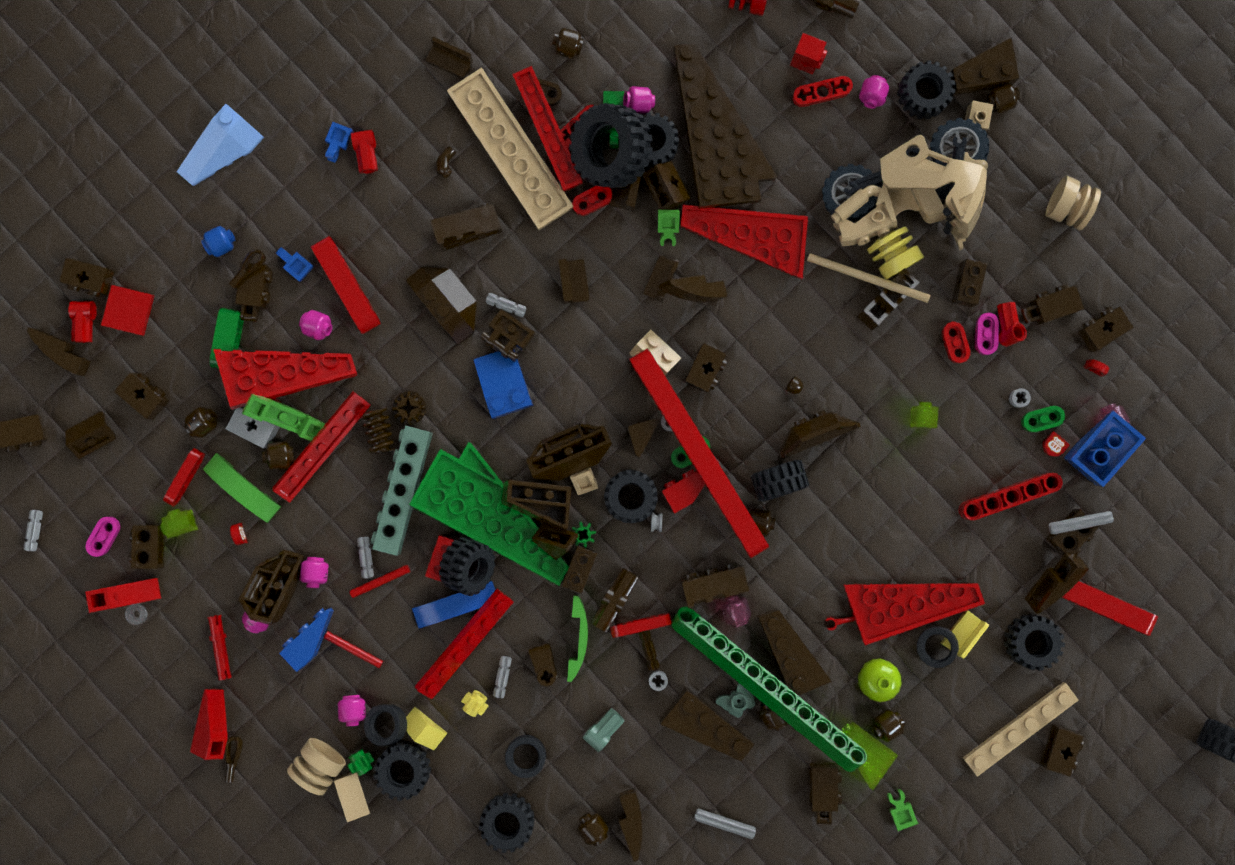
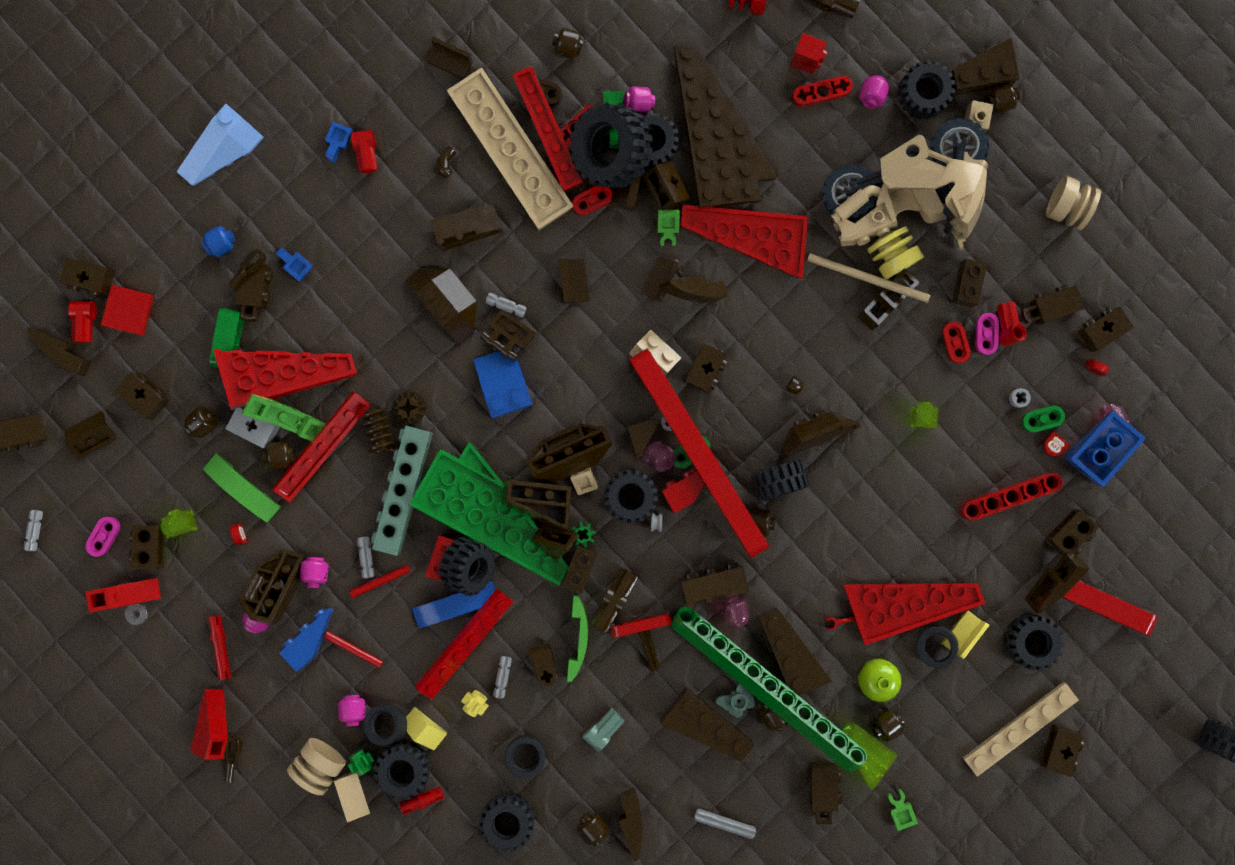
red beam [163,448,205,507] -> none
dark pink head [299,310,333,340] -> none
red beam [311,236,381,334] -> none
light grey bush [649,670,668,691] -> none
light grey axle [1049,511,1114,534] -> none
none -> red pin [400,786,445,815]
none -> clear pink head [644,441,675,472]

